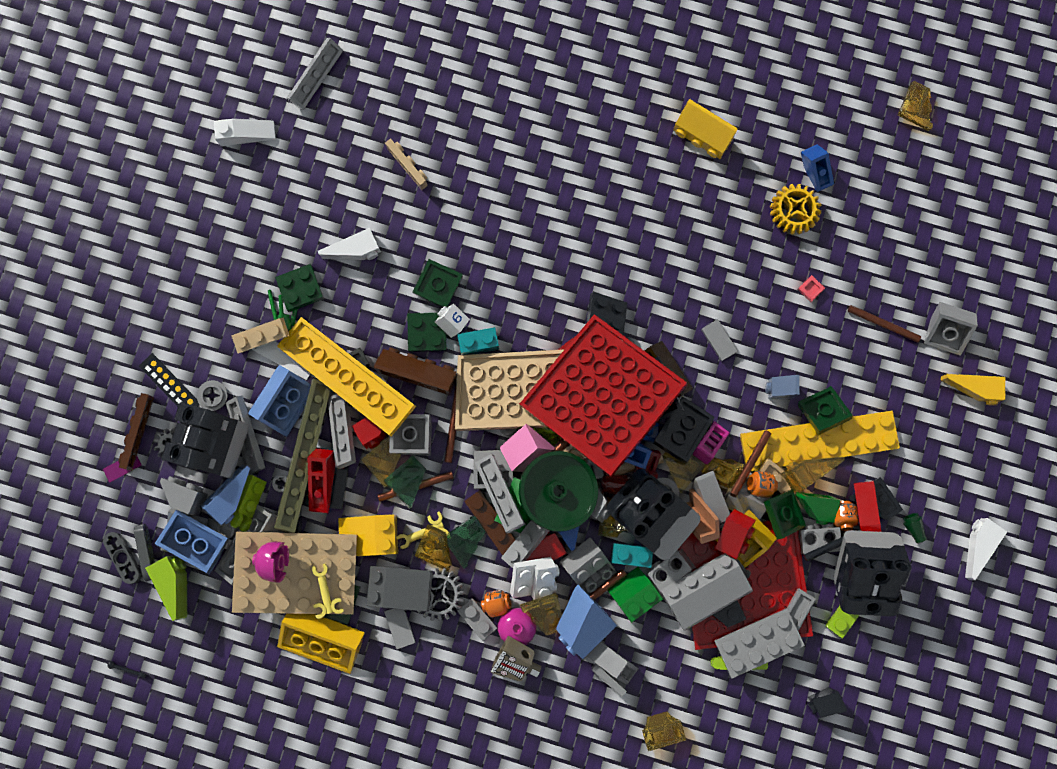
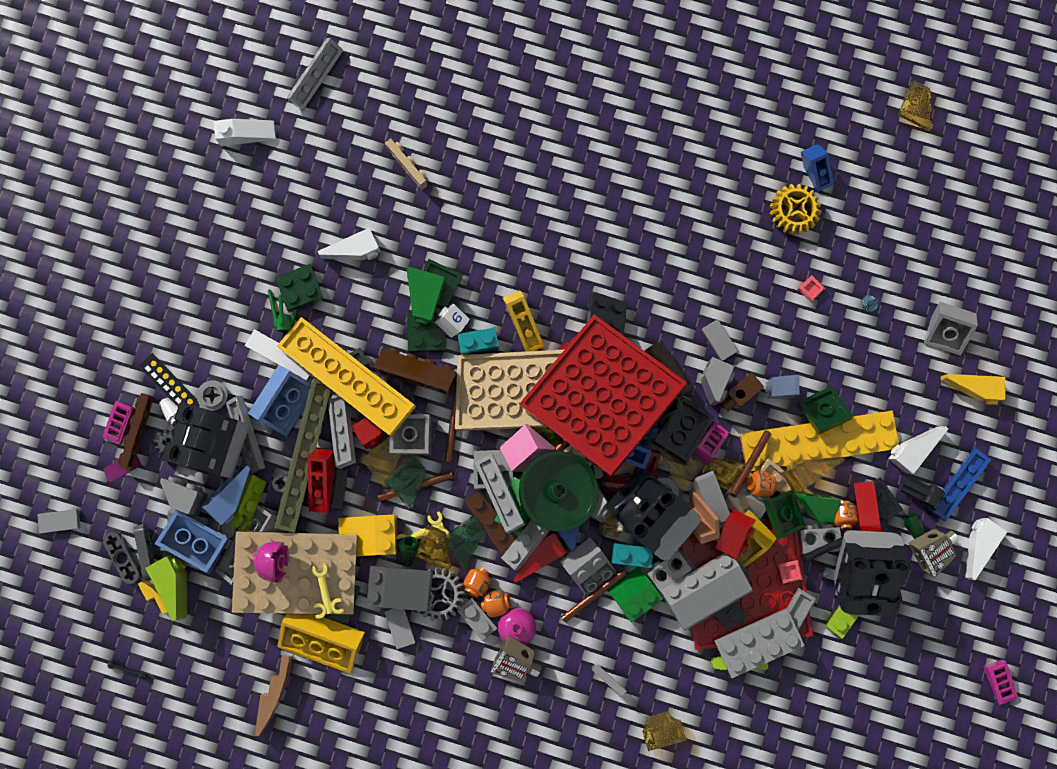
tan plate [231,318,290,353] -> none
white plate [510,557,559,600] -> none
clear yellow wing [520,593,562,635] -> none
medium blue slope [556,584,617,659] -> none
light grey slope [587,641,639,685] -> none
yellow slope [673,99,738,159] -> none
black slope [808,687,847,718] -> none
copper bar [847,305,921,343] -> none
none -> light grey tile [38,509,80,534]
none -> dark pink slope [102,401,136,445]
none -> yellow slope [138,581,168,614]
none -> white cone [159,398,180,427]
none -> medium nougat slope [255,655,293,736]
none -> dark green cone [399,536,419,566]
none -> green slope [407,267,446,325]
none -> orange head [463,567,492,598]
none -> yellow slope [503,291,544,352]
none -> light grey slope [700,357,735,407]
none -> reddish brown torso [721,372,764,412]
none -> coral tile [777,560,803,584]
none -> clear light blue hinge [862,295,879,312]
none -> white slope [888,426,948,474]
none -> black piece [901,476,945,511]
none -> dark tan torso [908,529,959,578]
none -> blue plate [928,448,991,521]
none -> dark pink slope [983,660,1018,705]

